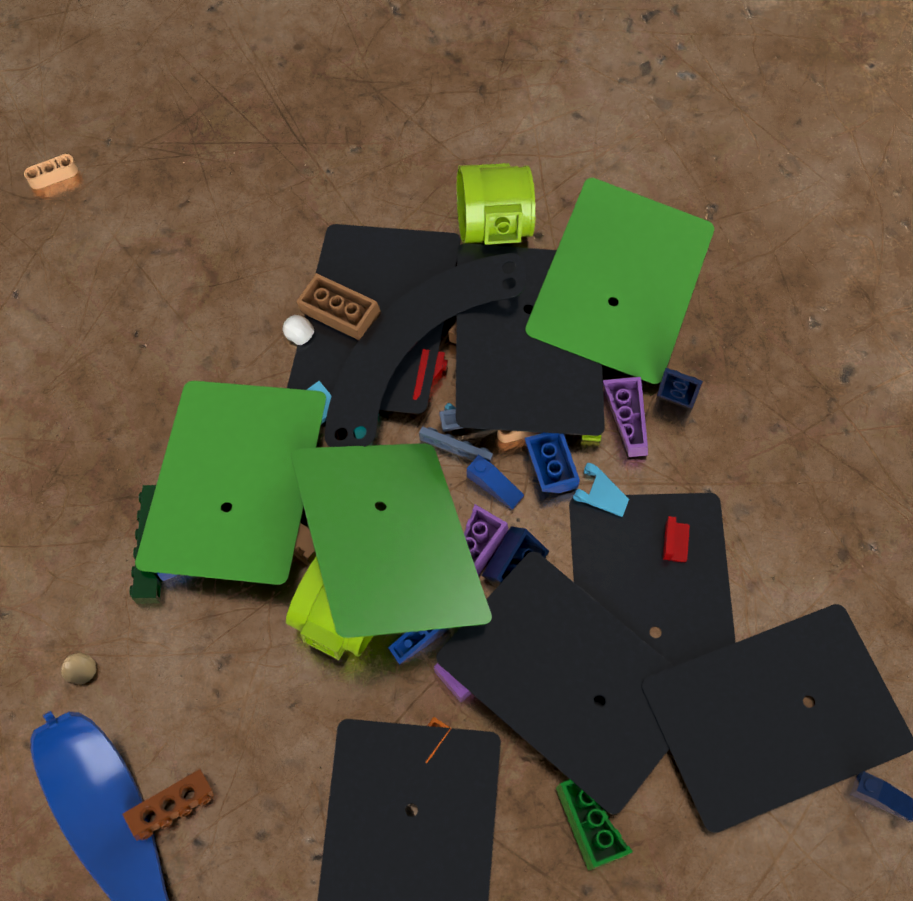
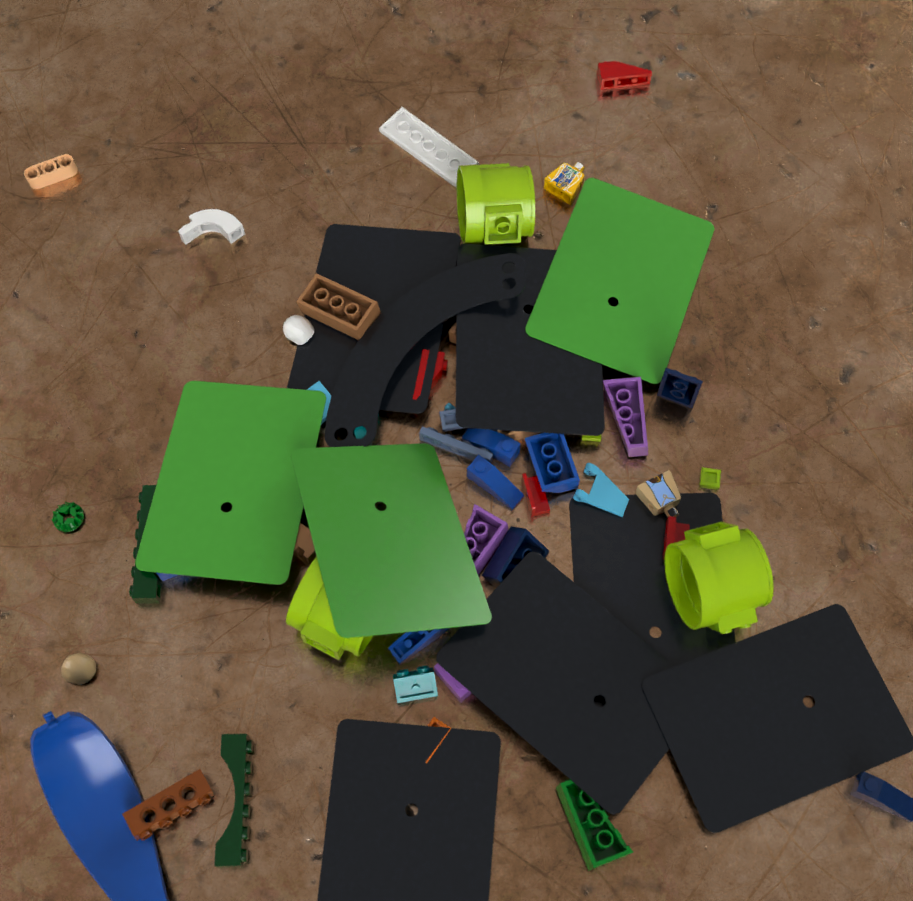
none -> green gear [52,502,84,532]
none -> white arch [178,209,245,245]
none -> dark green arch [214,734,253,868]
none -> white tile [379,107,479,187]
none -> bracket [393,666,438,703]
none -> blue slope [461,428,521,467]
none -> red panel [521,473,550,517]
none -> yellow torso [544,162,585,206]
none -> red slope [597,61,652,90]
none -> torso [635,470,681,517]
none -> lime cylinder [664,522,774,634]
none -> lime tile [699,467,721,490]

